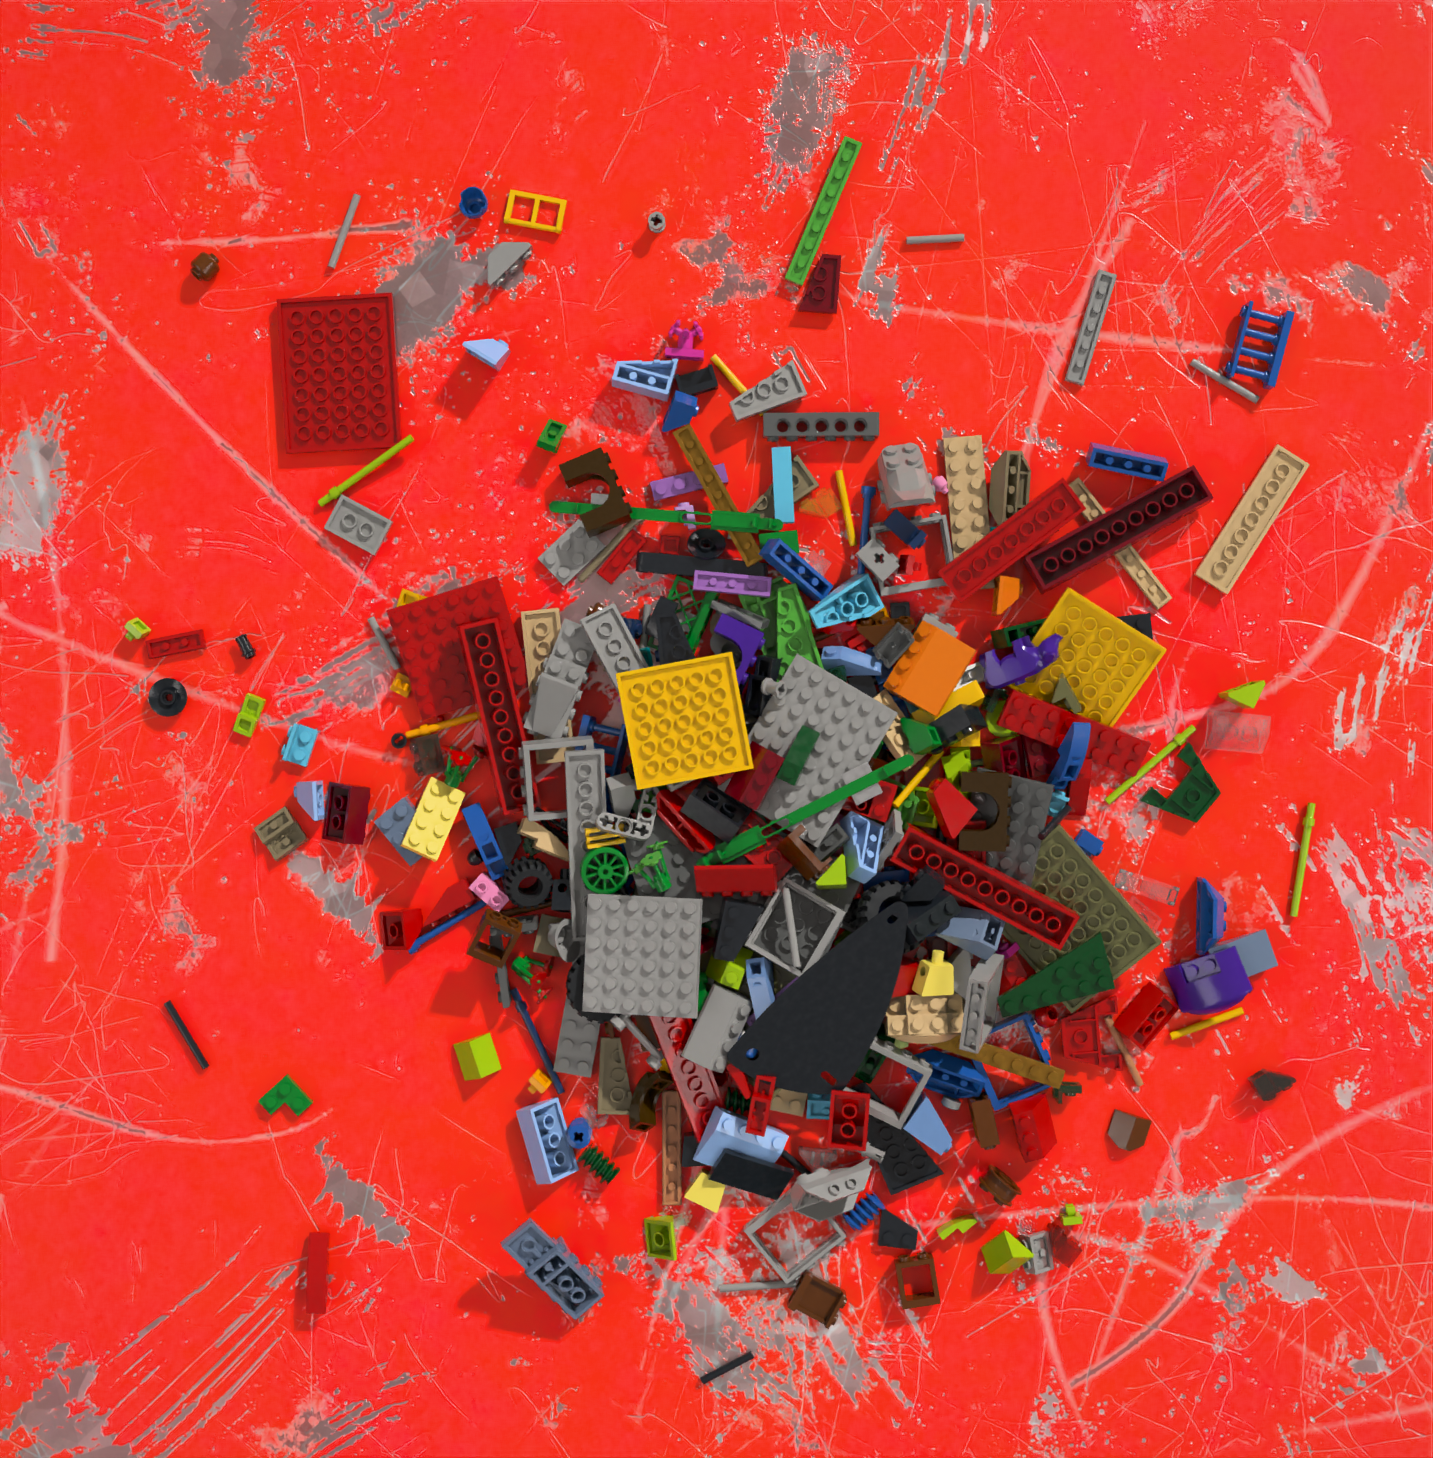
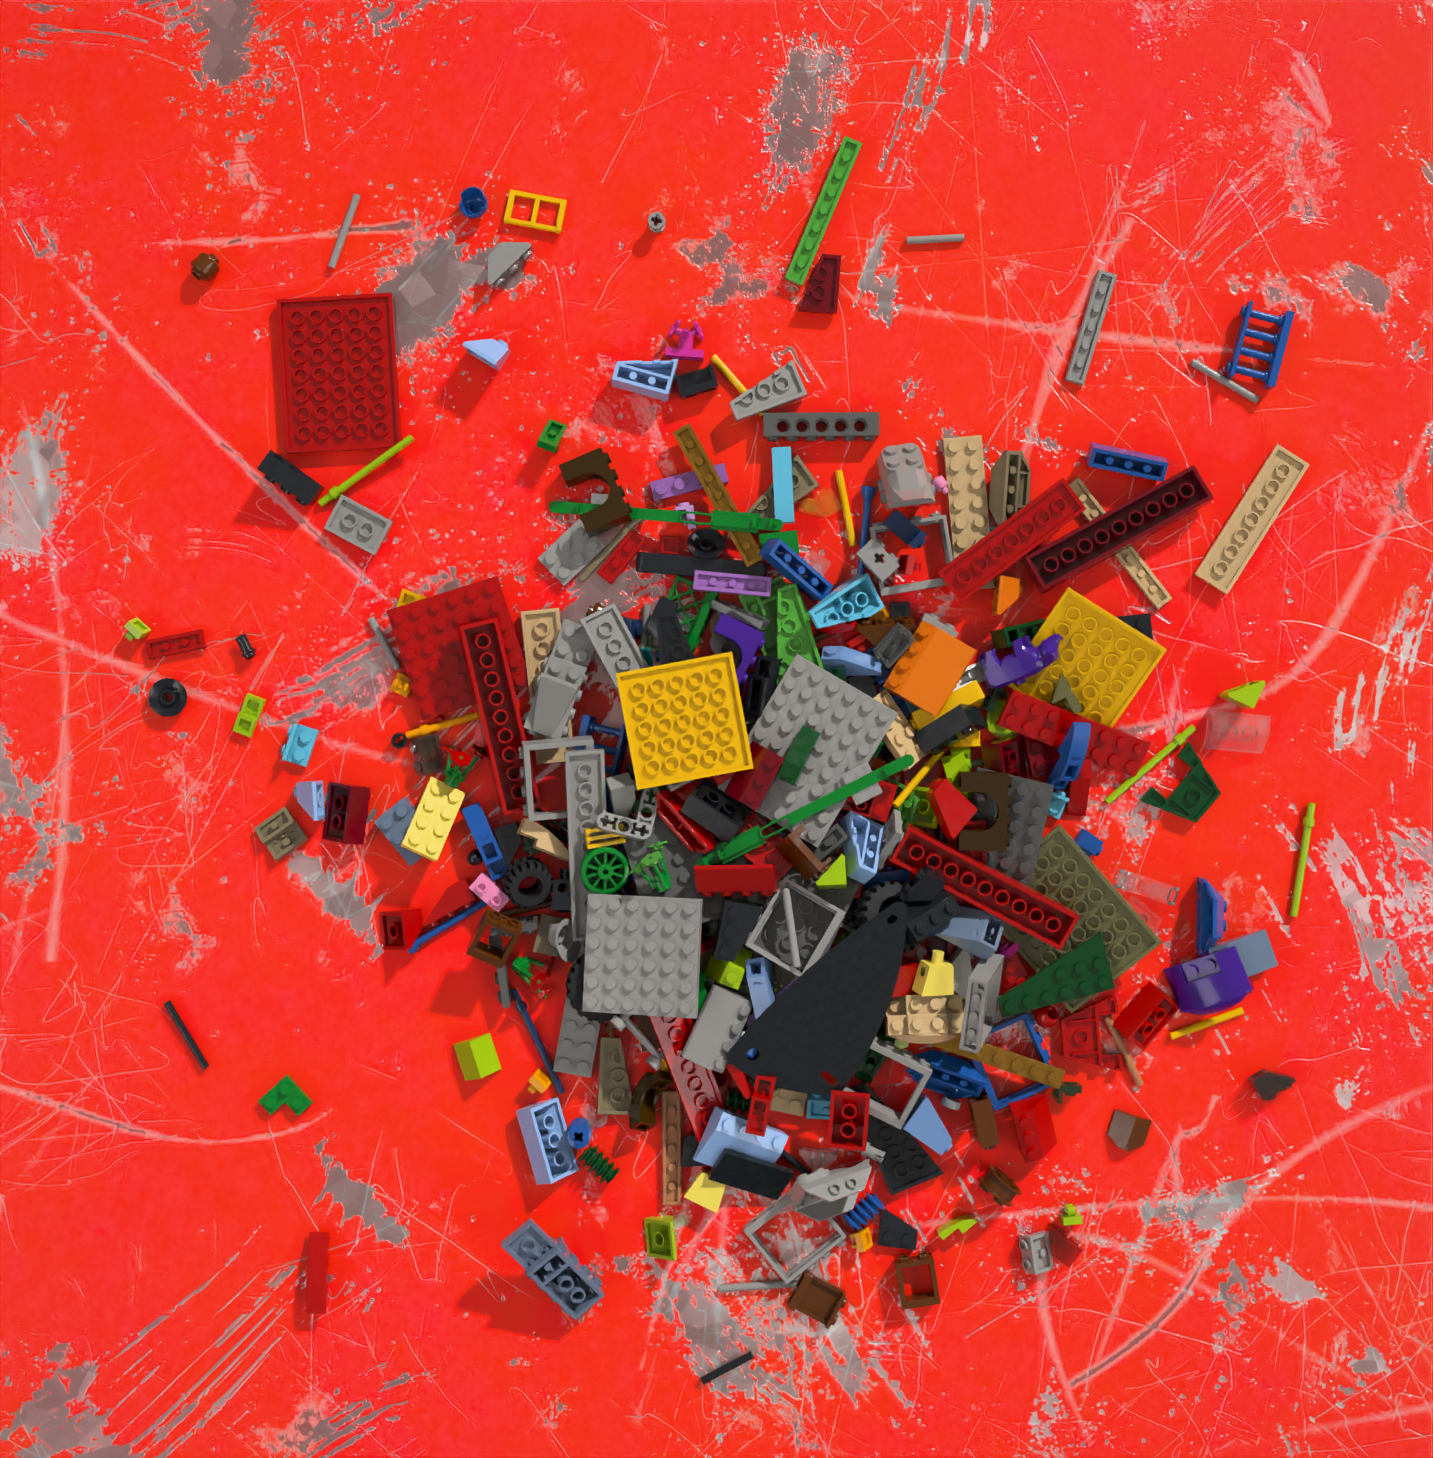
blue slope [661,390,699,432] -> none
light grey bush [761,678,787,699] -> none
green slope [900,717,942,755] -> none
lime slope [981,1230,1034,1274] -> none
black bar [1038,805,1072,840] -> none
none -> black wedge [257,450,325,506]
none -> light orange tile [849,1227,873,1252]

